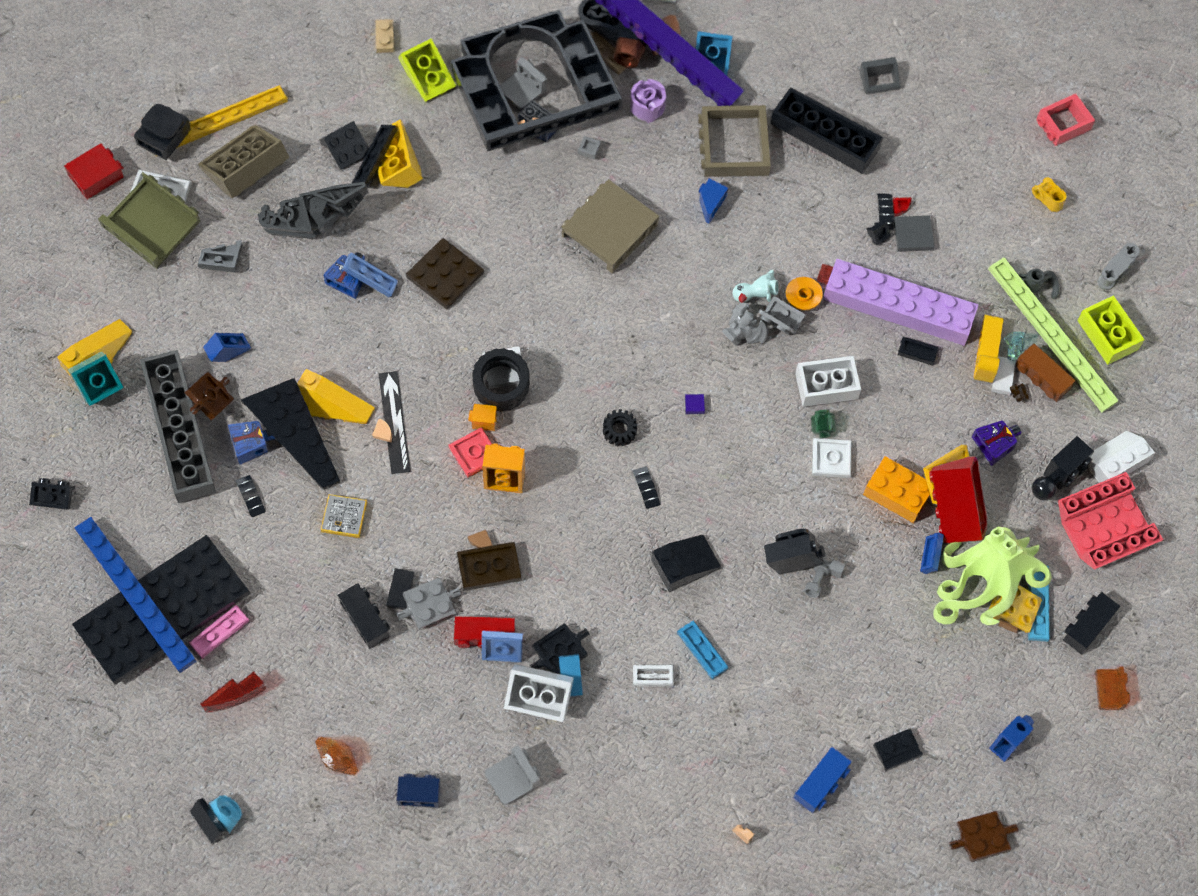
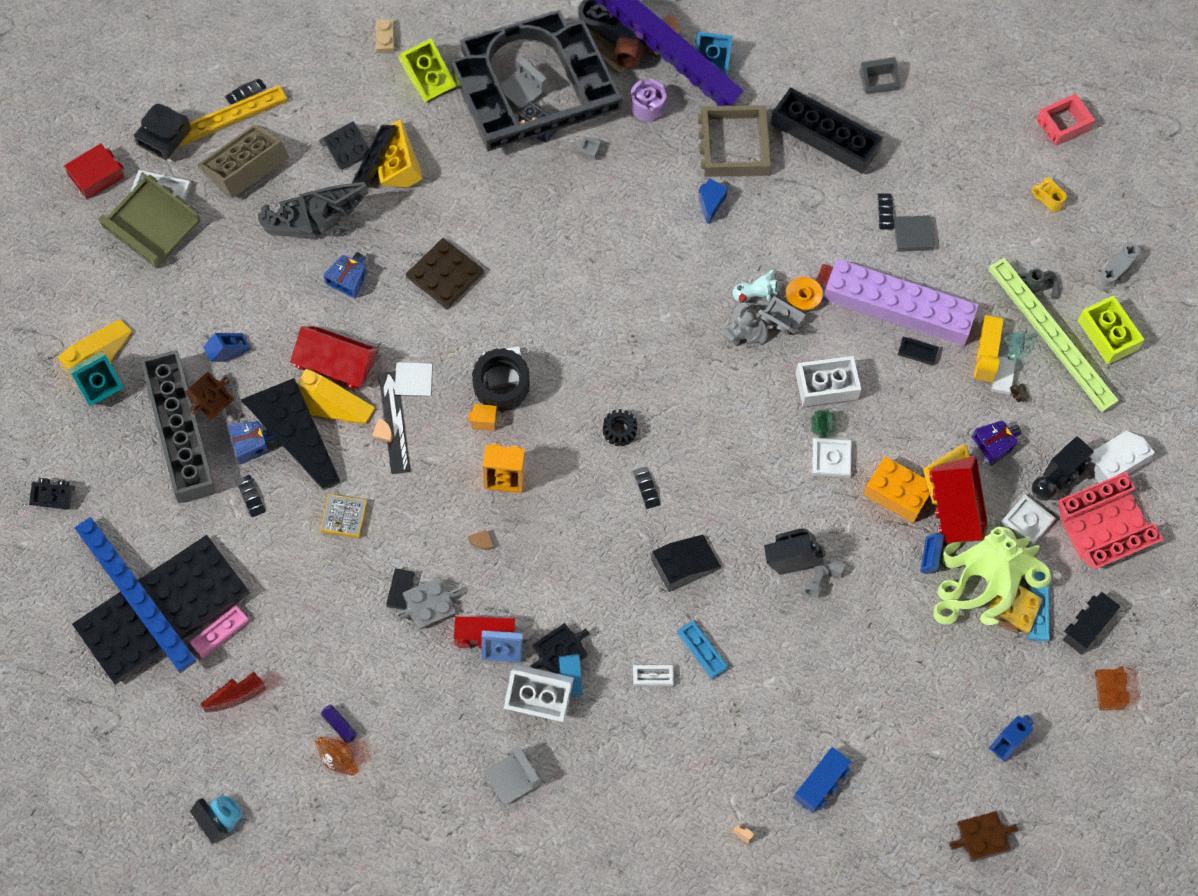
dark grey wing [198,240,242,272] -> none
black brick [338,583,390,649] -> none
medium blue tile [342,252,398,297] -> none
dark blue brick [396,774,441,808] -> none
coral tile [448,427,492,478] -> none
dark brown plate [457,542,522,591] -> none
dark tan panel [561,179,659,274] -> none
dark purple tile [685,394,705,414] -> none
black tile [867,219,891,246] -> none
black plate [873,728,923,772] -> none
red tile [893,197,912,216] -> none
dark orange brick [1015,344,1076,402] -> none
none -> black sticker [225,78,267,105]
none -> red windscreen [290,325,379,389]
none -> dark purple piece [321,704,358,744]
none -> white sticker [395,362,432,396]
none -> white tile [1001,494,1056,547]

